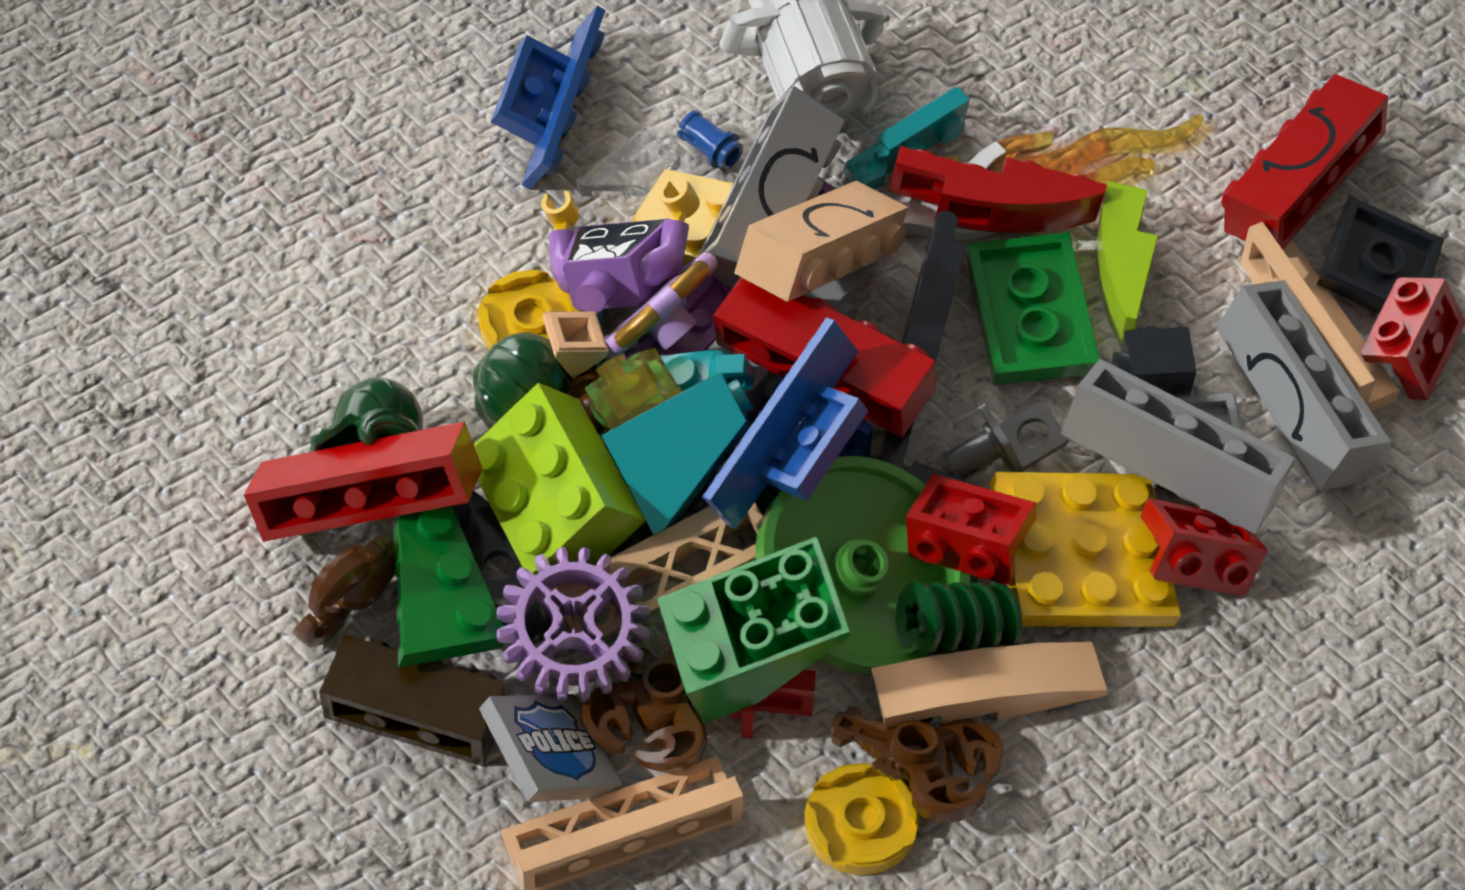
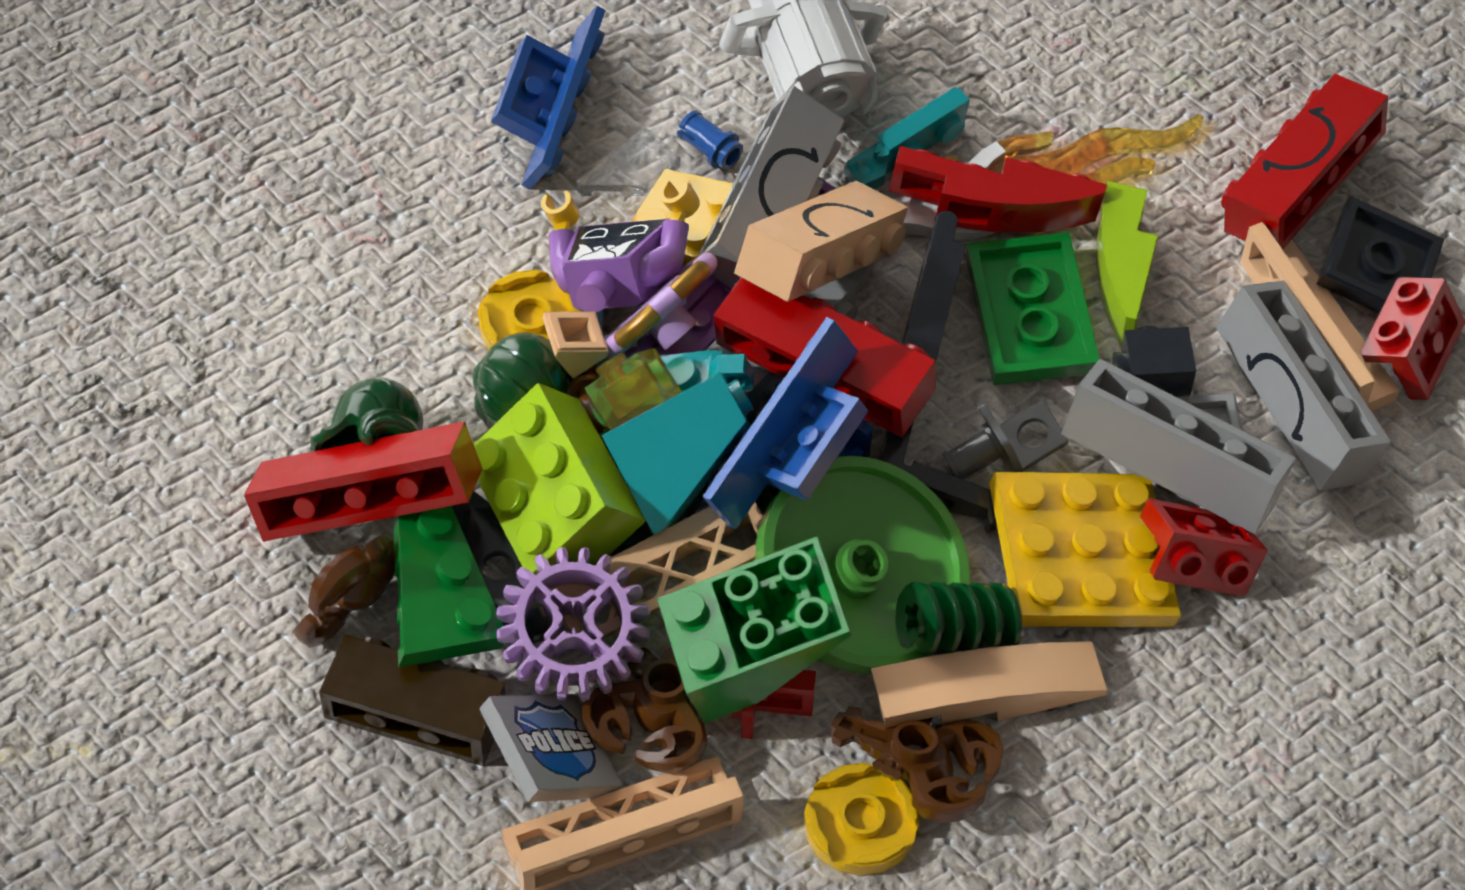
red bracket [906,474,1036,585] -> none

